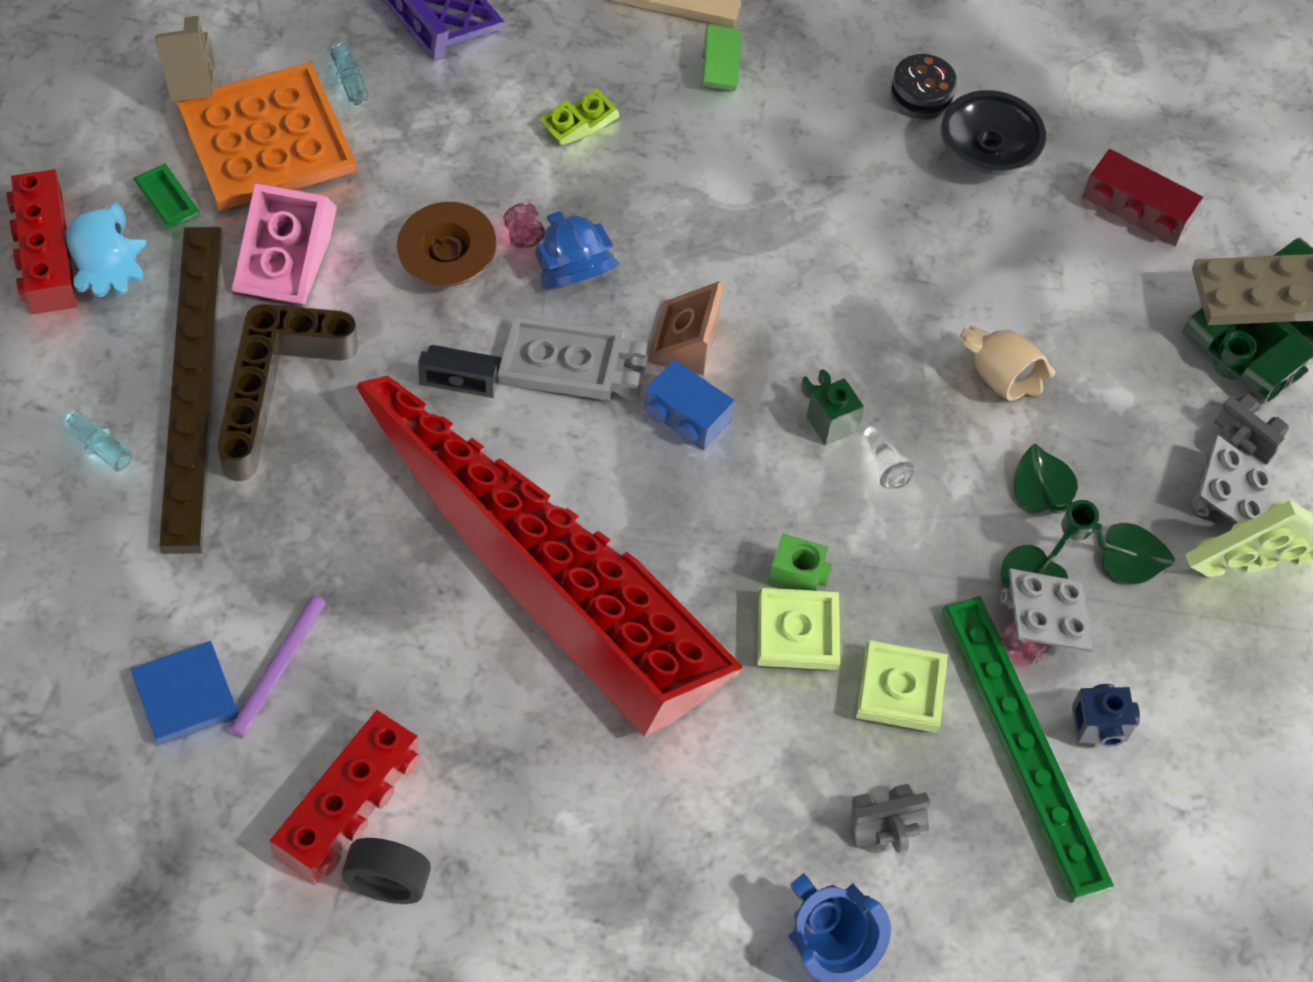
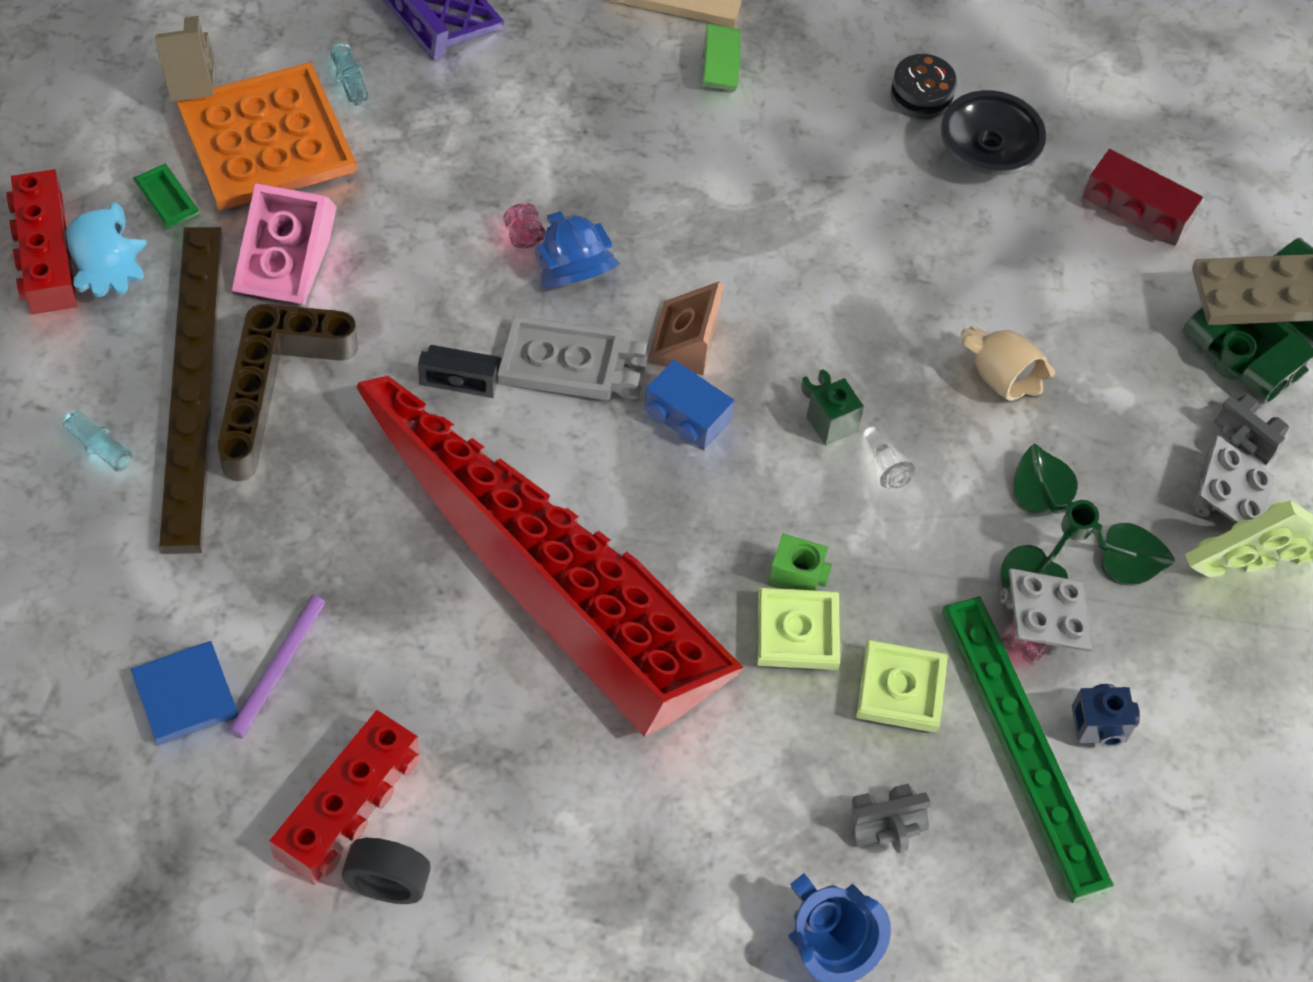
reddish brown hat [397,202,496,287] -> none
lime slope [539,87,620,145] -> none

